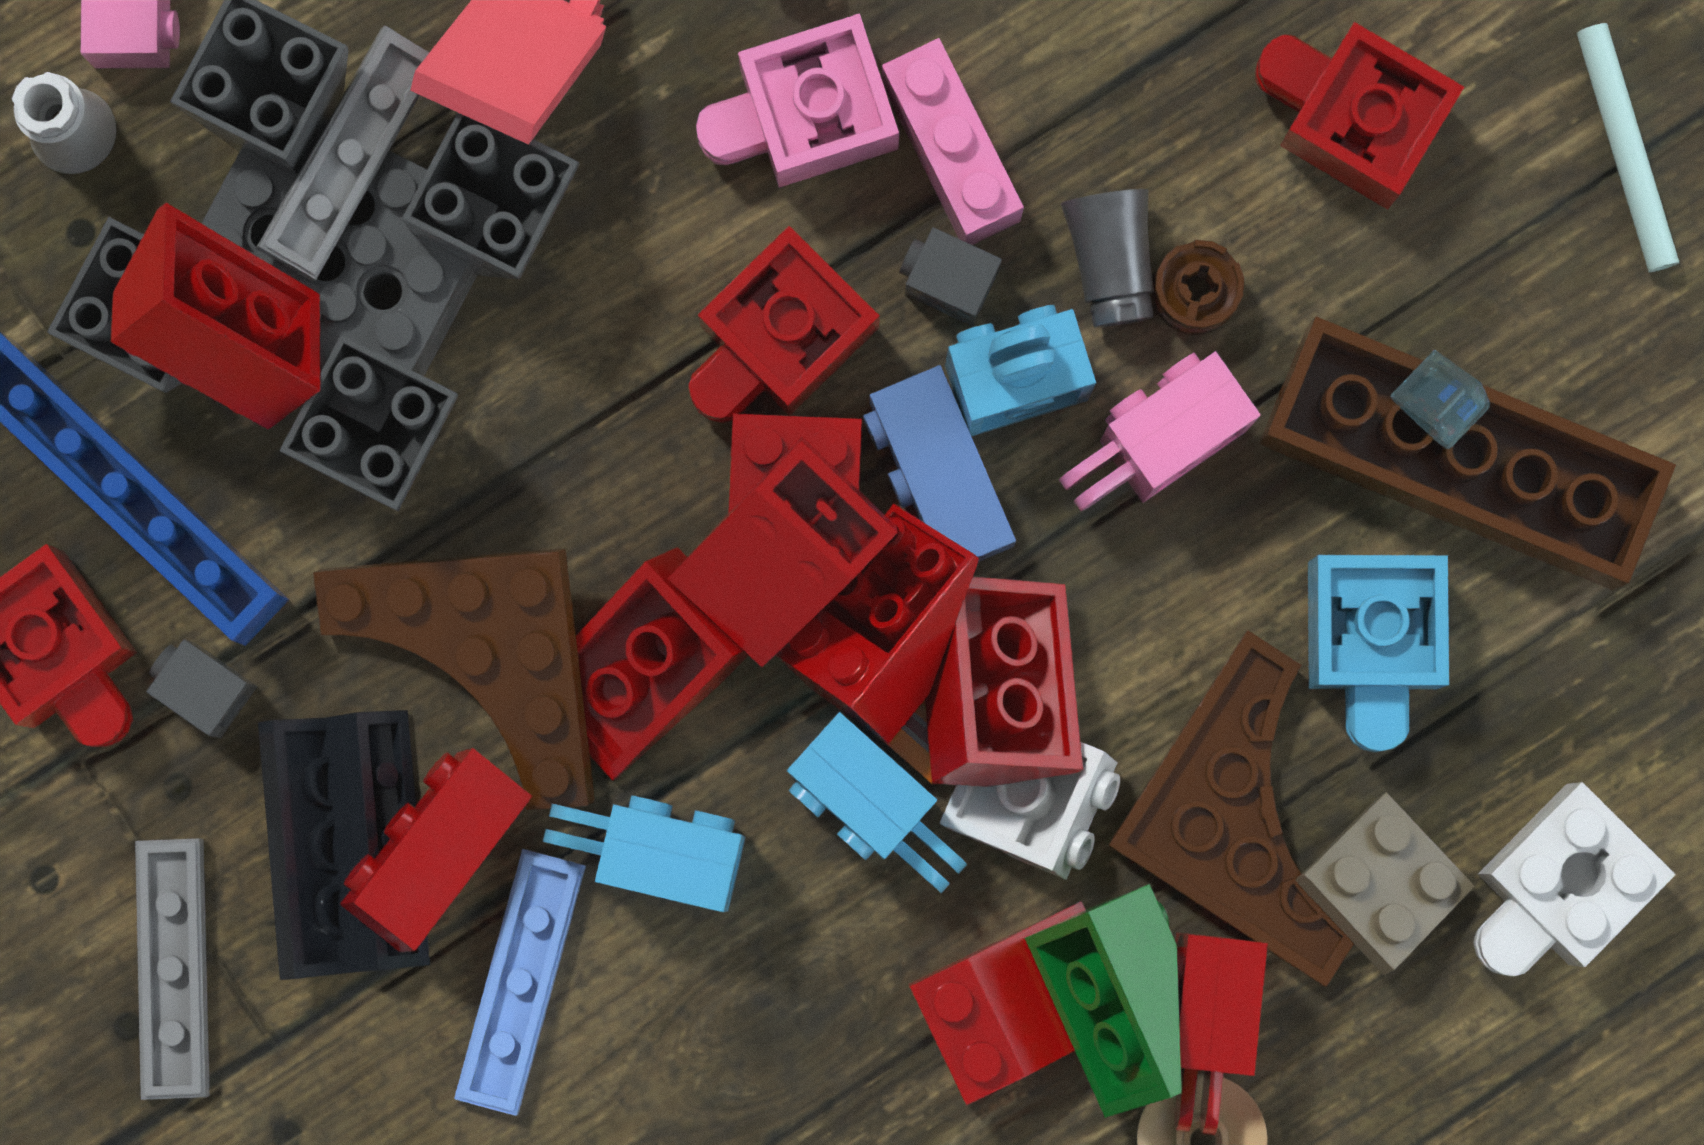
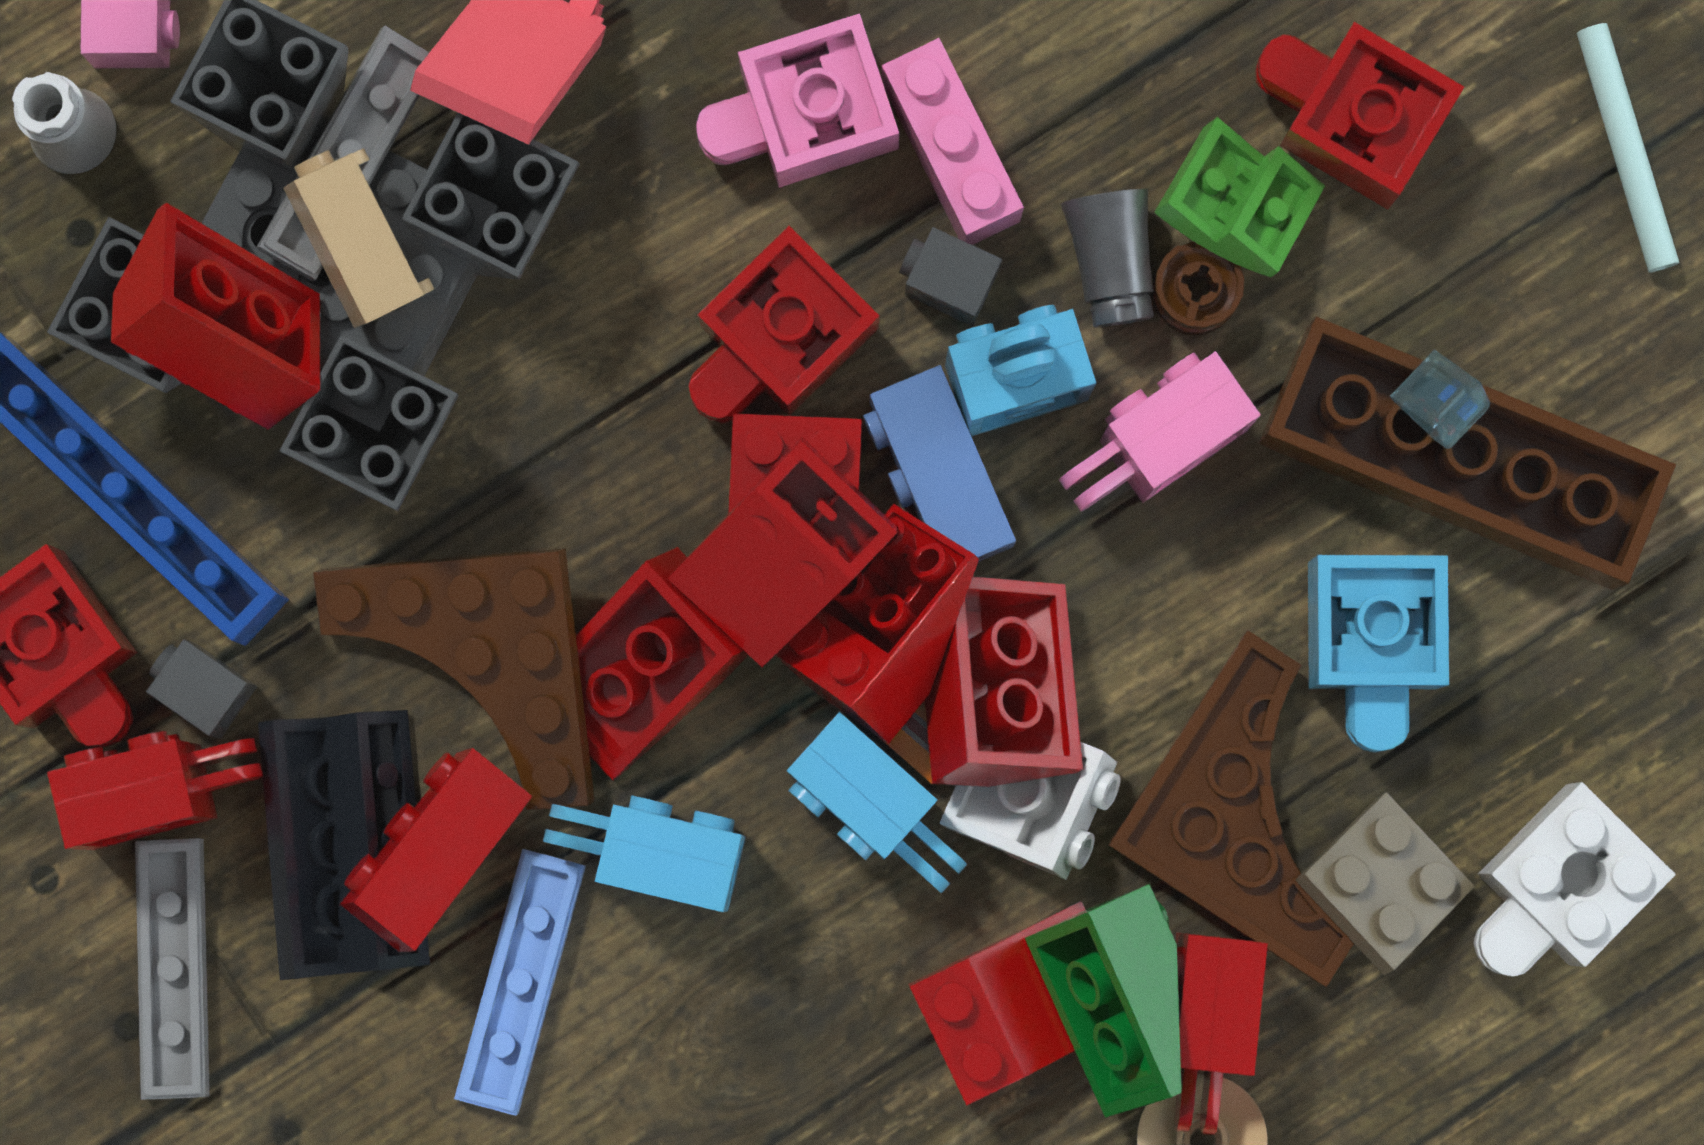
none -> red brick [47,731,263,850]
none -> tan brick [283,148,435,328]
none -> bright green slope [1154,117,1325,277]

